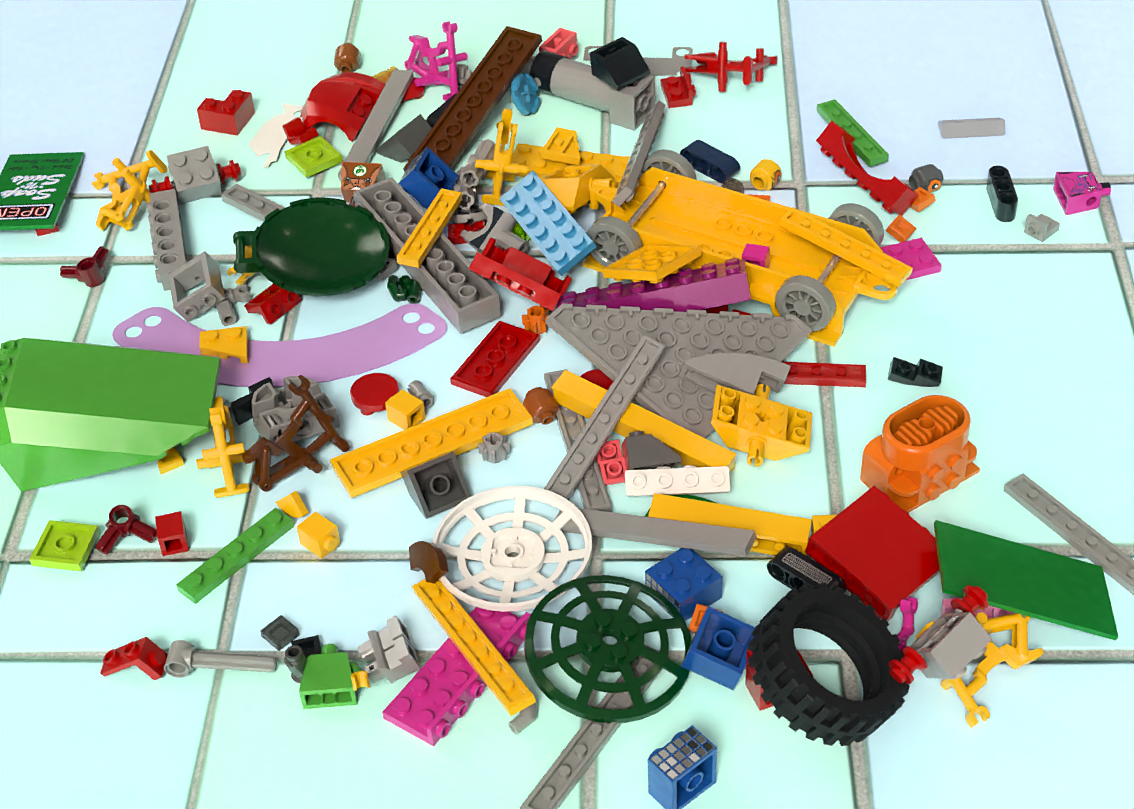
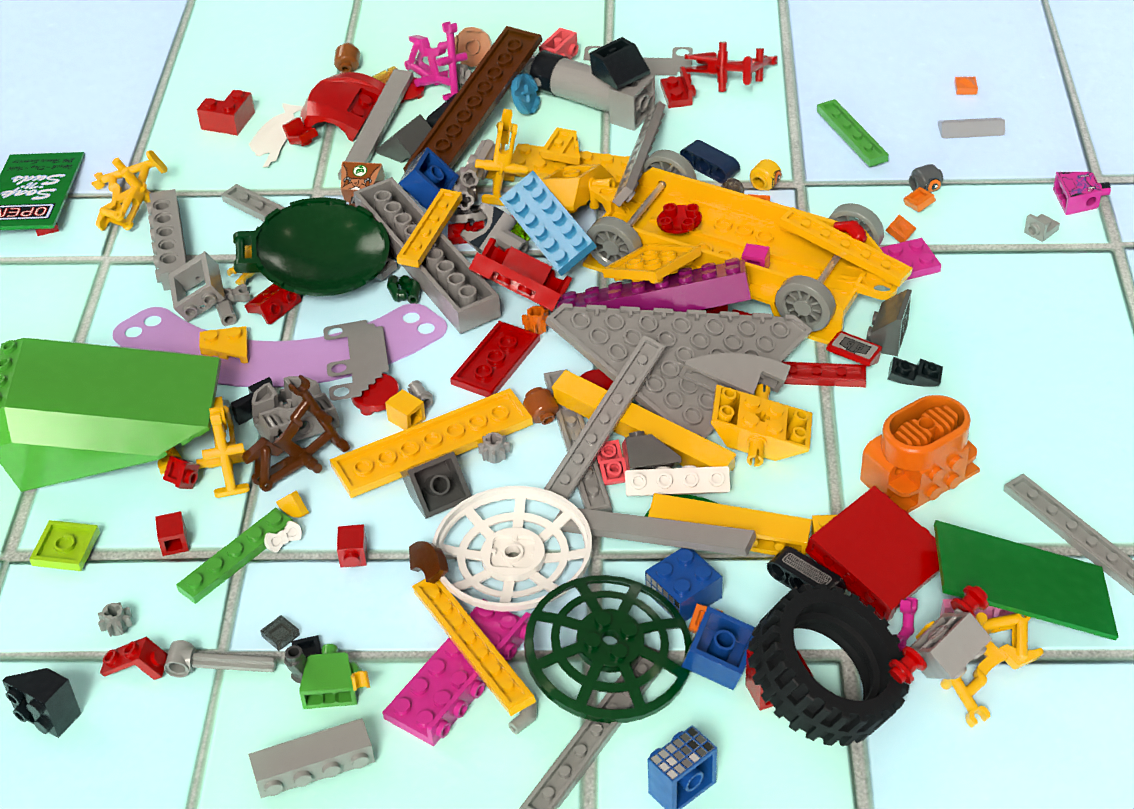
dark red axle [60,246,109,287] -> none
dark red axle [95,504,157,554] -> none
light grey brick [148,145,241,204] -> none
lime plate [284,136,343,178] -> none
yellow brick [296,511,341,559] -> none
light grey hips [358,615,421,683] -> none
red arch [816,121,919,216] -> none
black beam [986,165,1018,222] -> none
none -> black slope [2,668,82,738]
none -> light grey gear [98,602,133,637]
none -> red bracket [163,455,200,489]
none -> light grey brick [248,718,375,799]
none -> white piece [264,521,302,553]
none -> light grey piece [323,320,389,401]
none -> red brick [337,524,367,568]
none -> nougat tile [455,27,492,67]
none -> red dish [657,203,702,234]
none -> slope [826,331,882,367]
none -> red arm [834,220,867,243]
none -> dark grey slope [866,289,912,357]
none -> orange tile [954,77,978,95]

